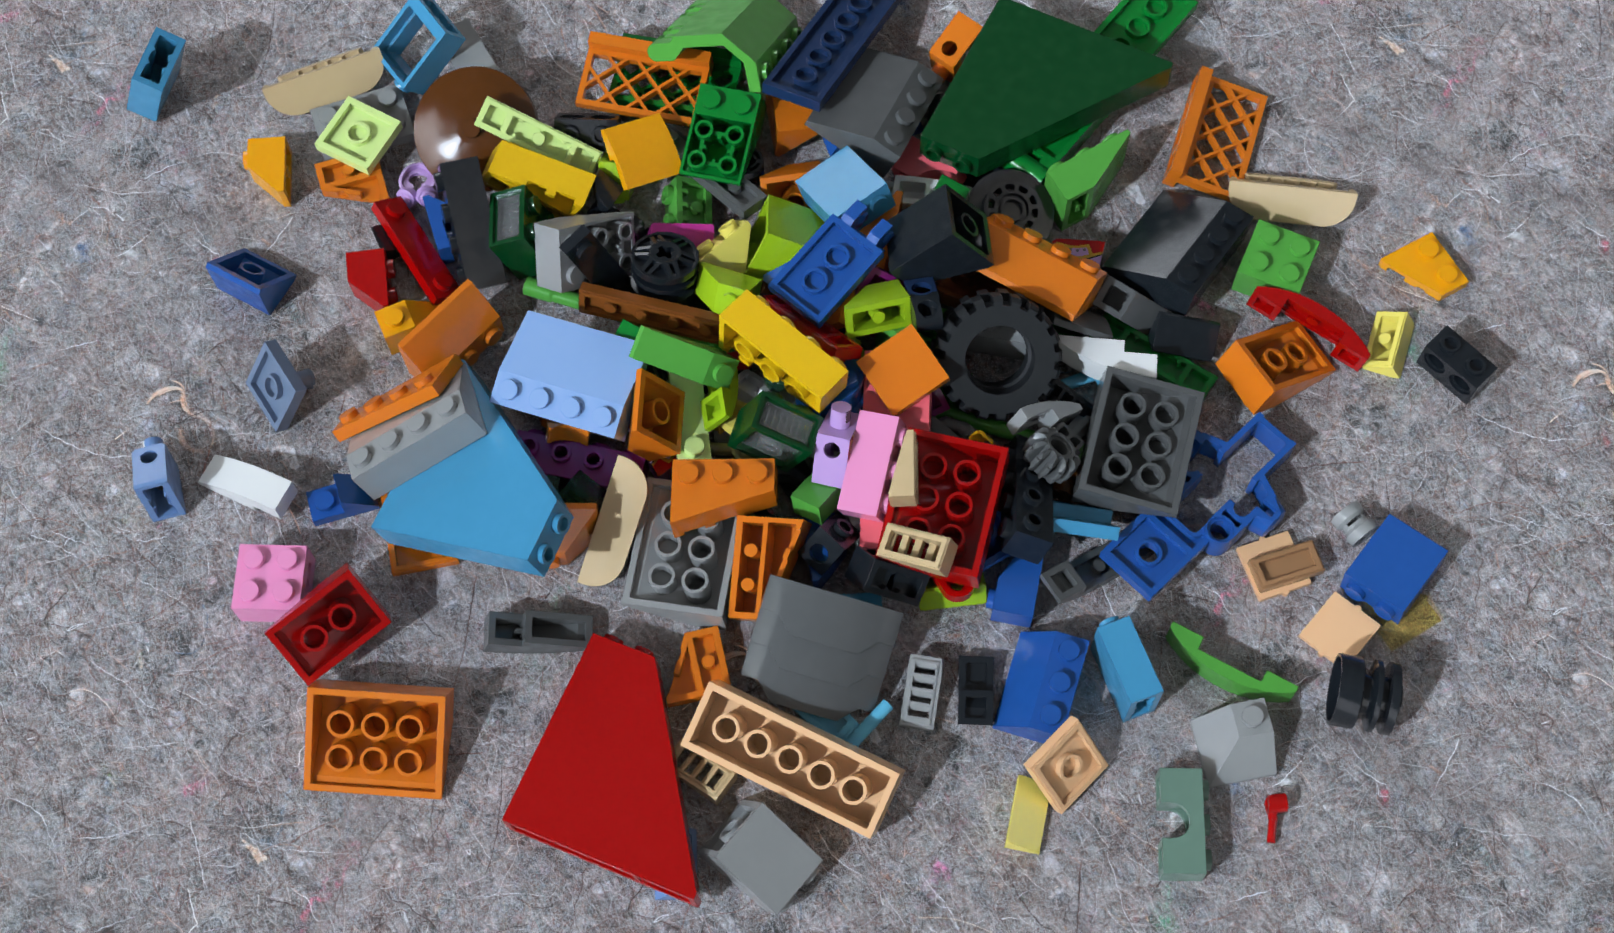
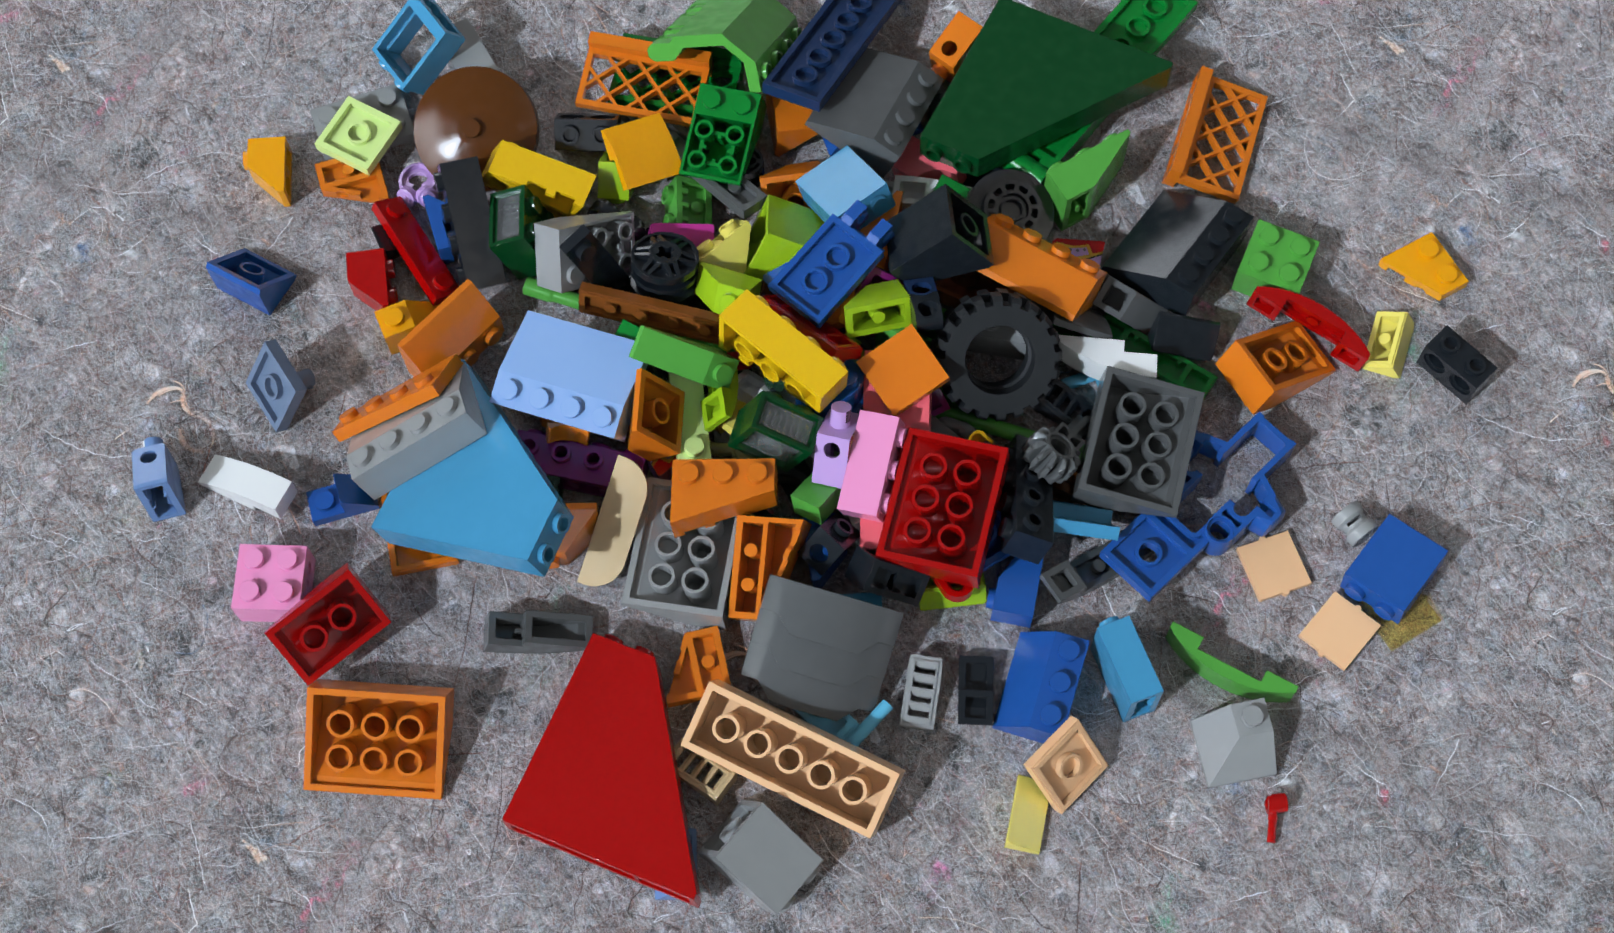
dark azure brick [127,27,186,122] -> none
tan brick [262,46,384,115] -> none
yellowish green plate [474,96,603,173] -> none
panel [559,470,606,503] -> none
black tile [592,169,623,213] -> none
tan slope [876,522,958,577] -> none
tan slope [888,429,919,507] -> none
light grey slope [1006,401,1083,435] -> none
sand green arch [1155,768,1212,881] -> none
tan brick [1228,173,1358,227] -> none
medium nougat tile [1247,540,1325,593] -> none
black wheel [1326,653,1403,736] -> none

